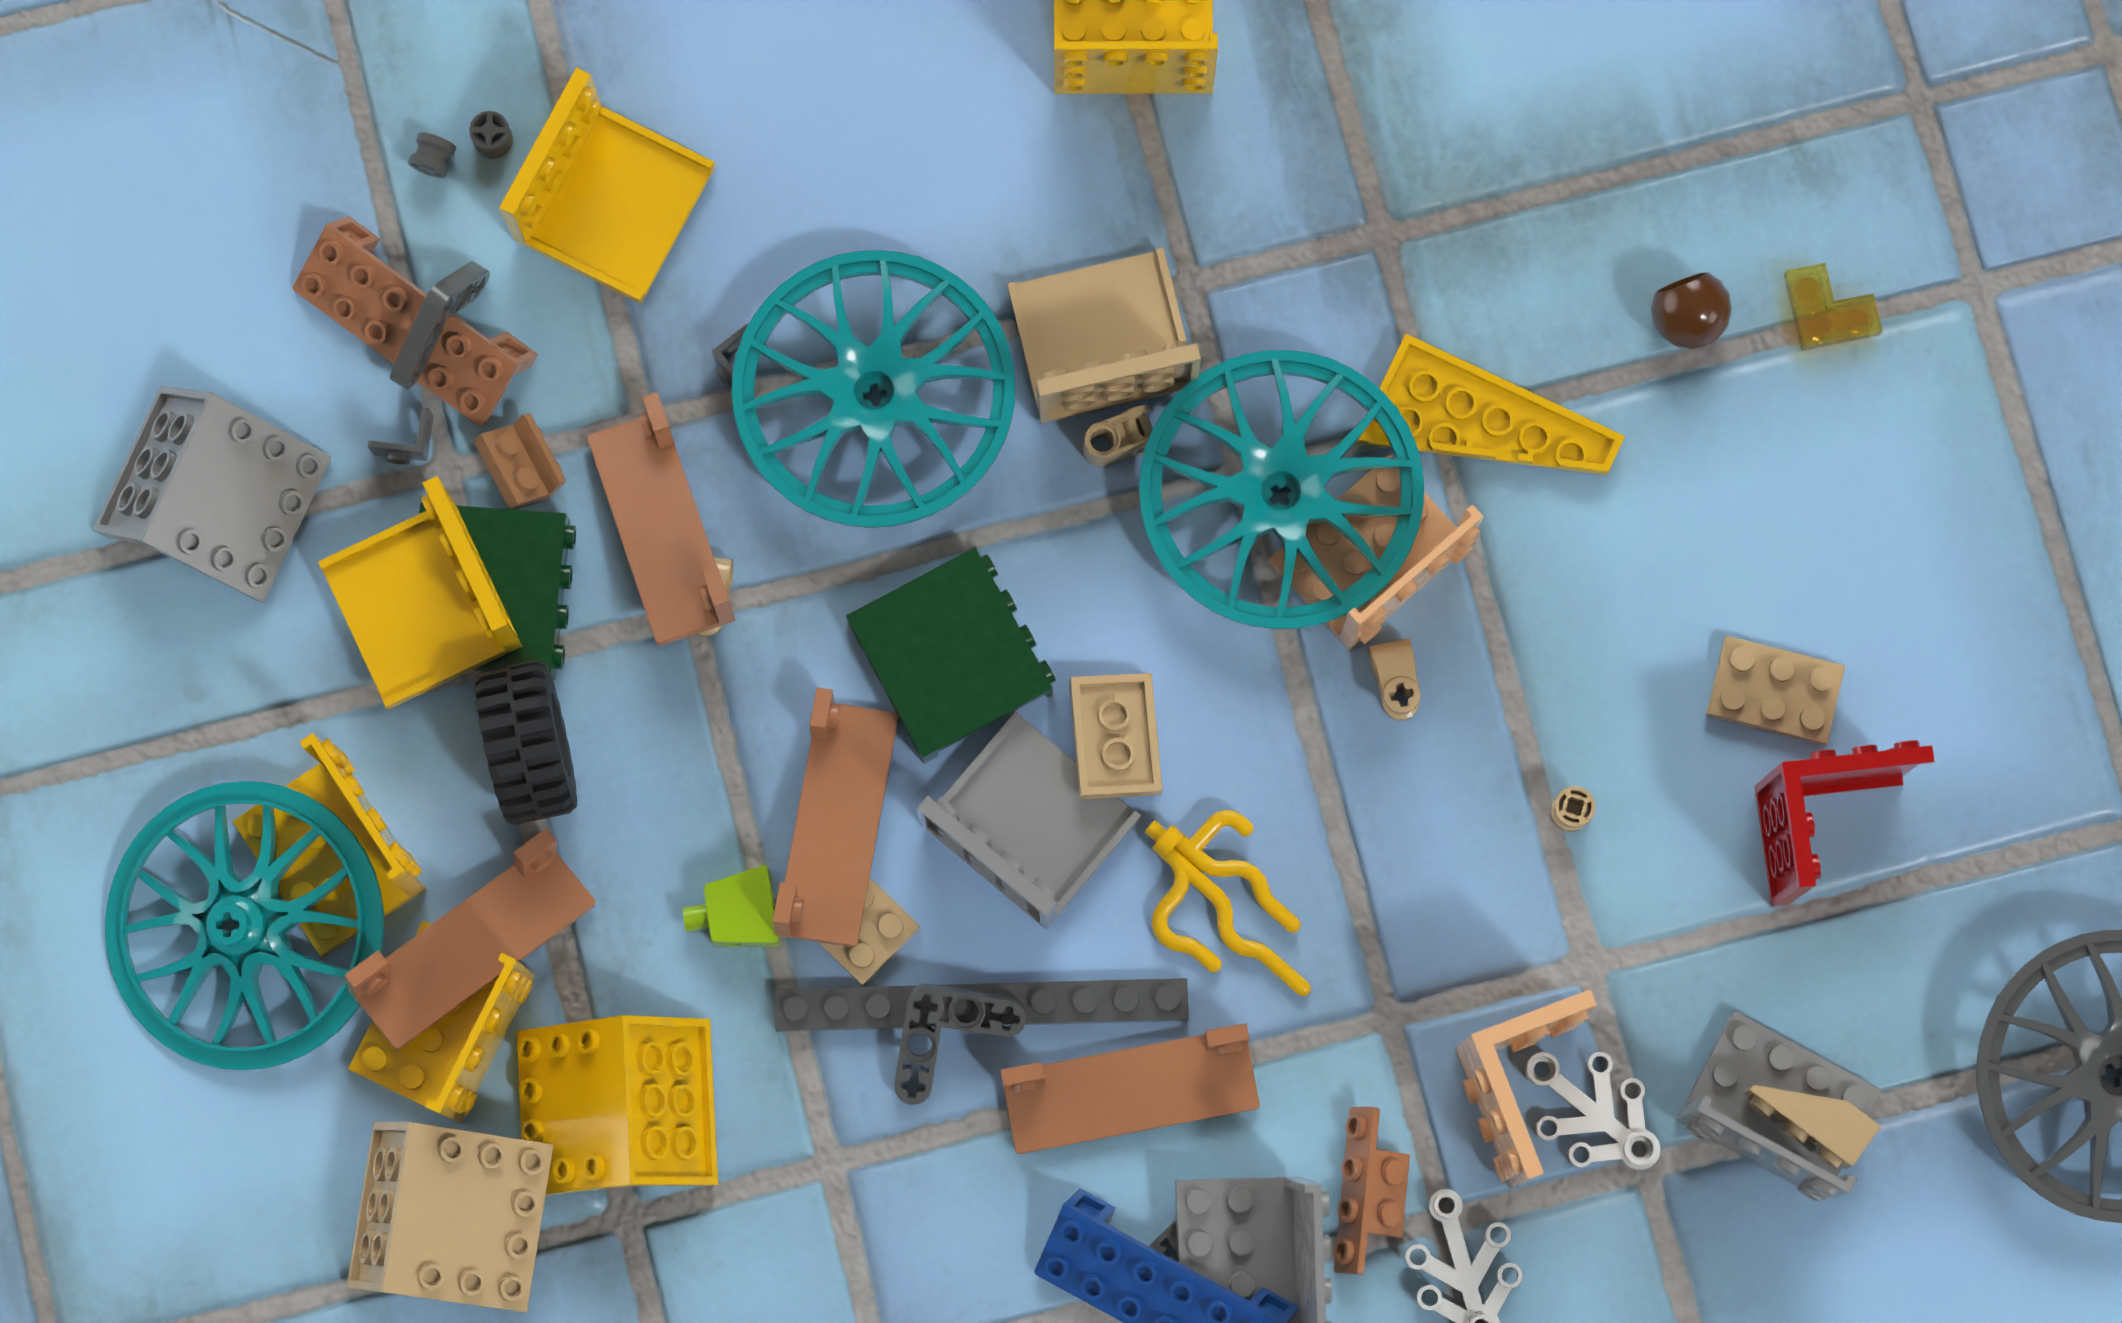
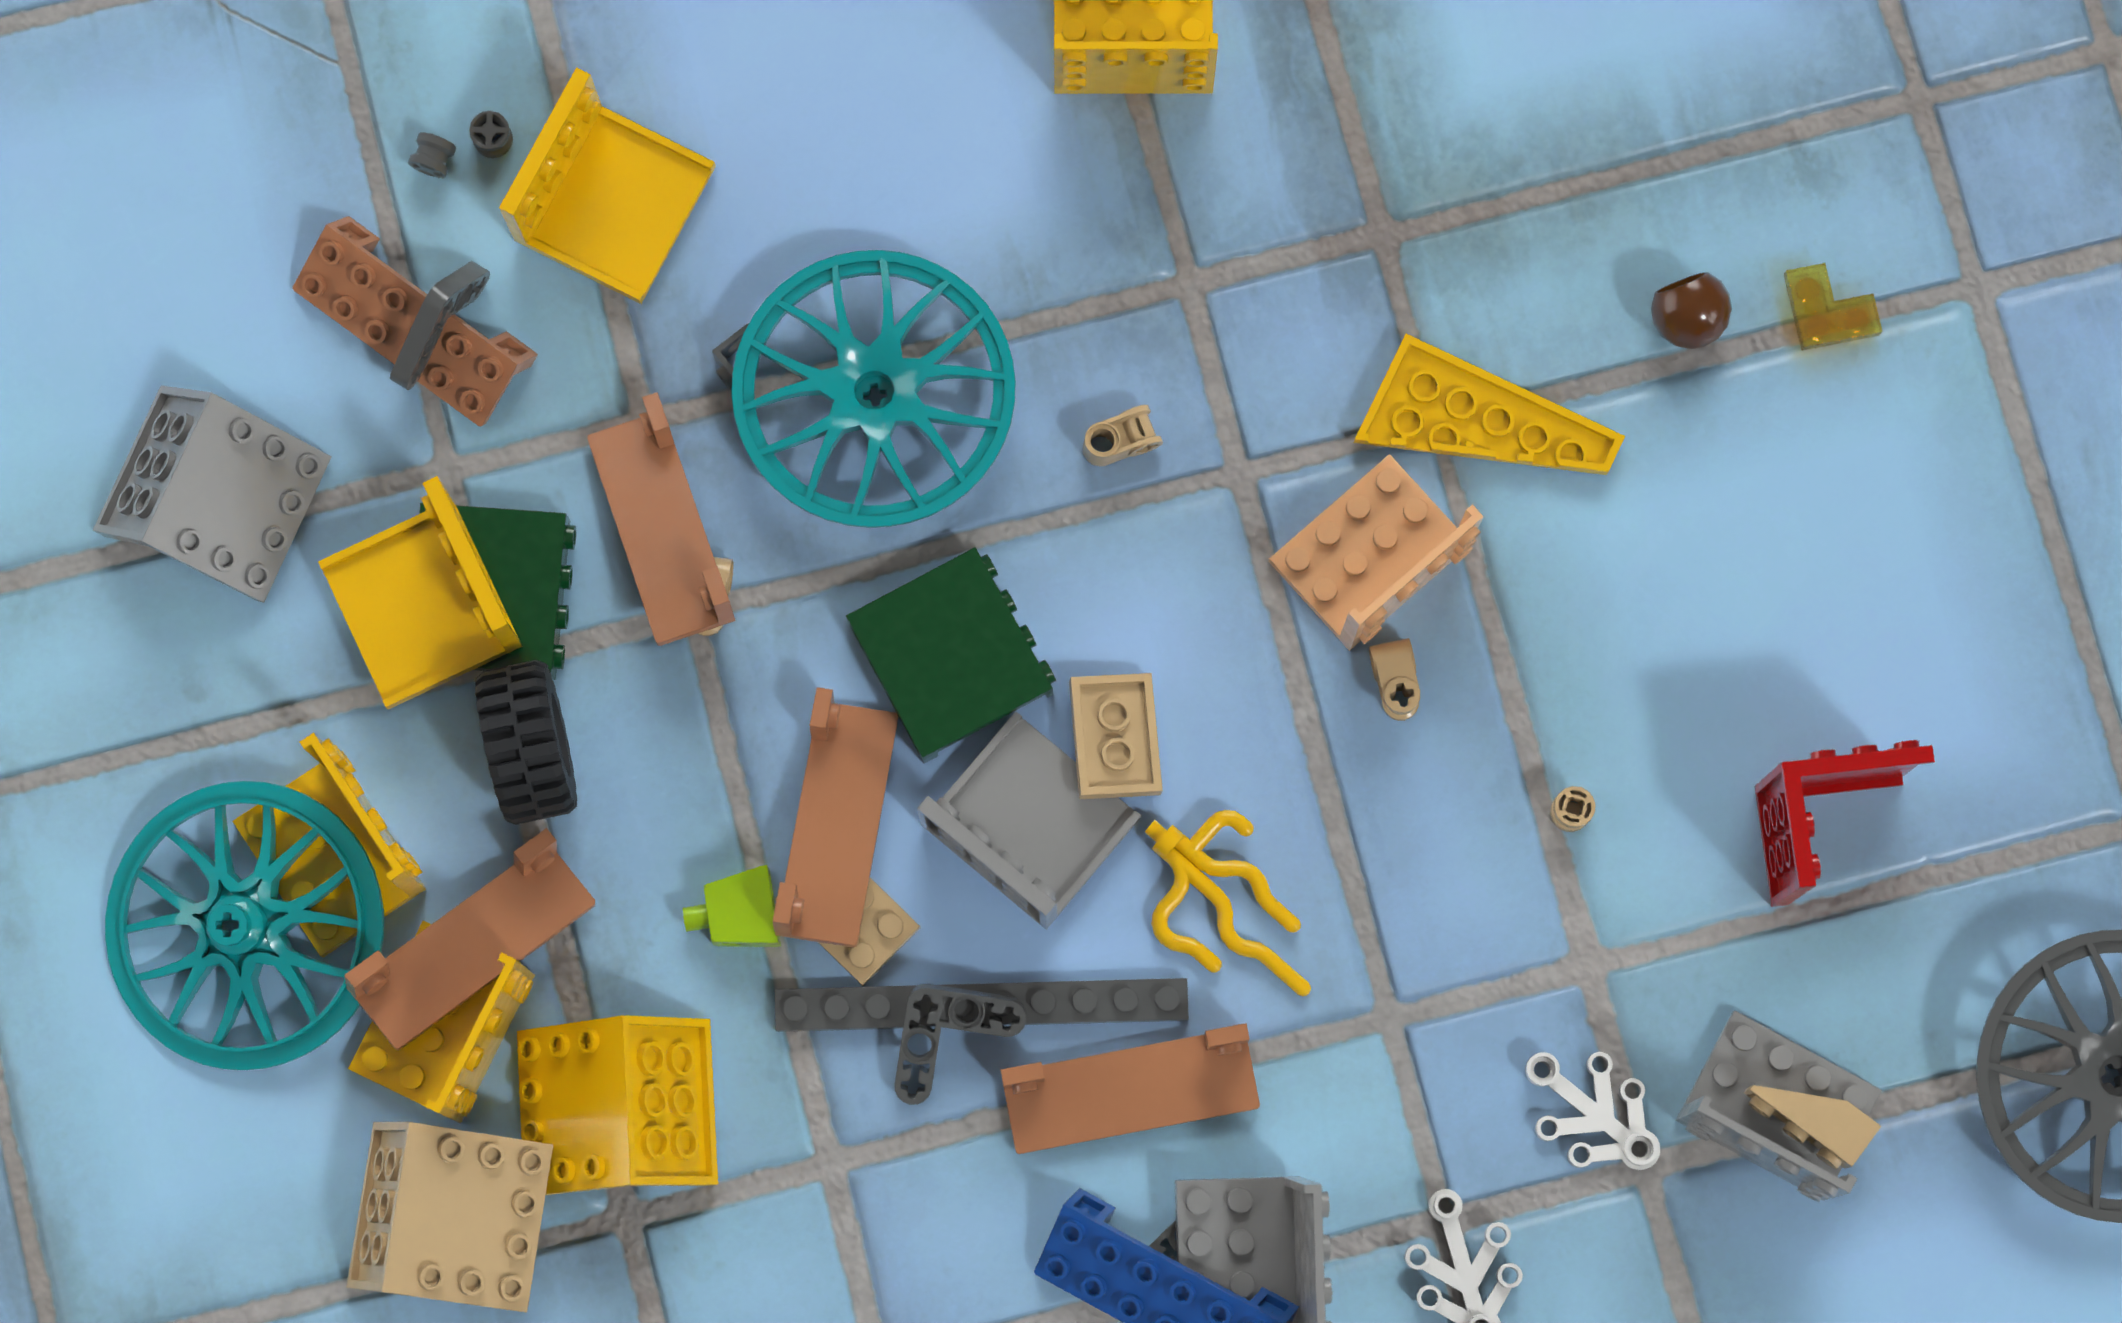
dark grey bracket [368,407,433,465] -> none
medium nougat bracket [474,413,566,510] -> none
tan bracket [1007,247,1201,424] -> none
teal wheel [1139,350,1424,630] -> none
nougat bracket [1333,1107,1410,1275] -> none
light nougat bracket [1456,989,1597,1188] -> none
tan plate [1706,636,1845,746] -> none

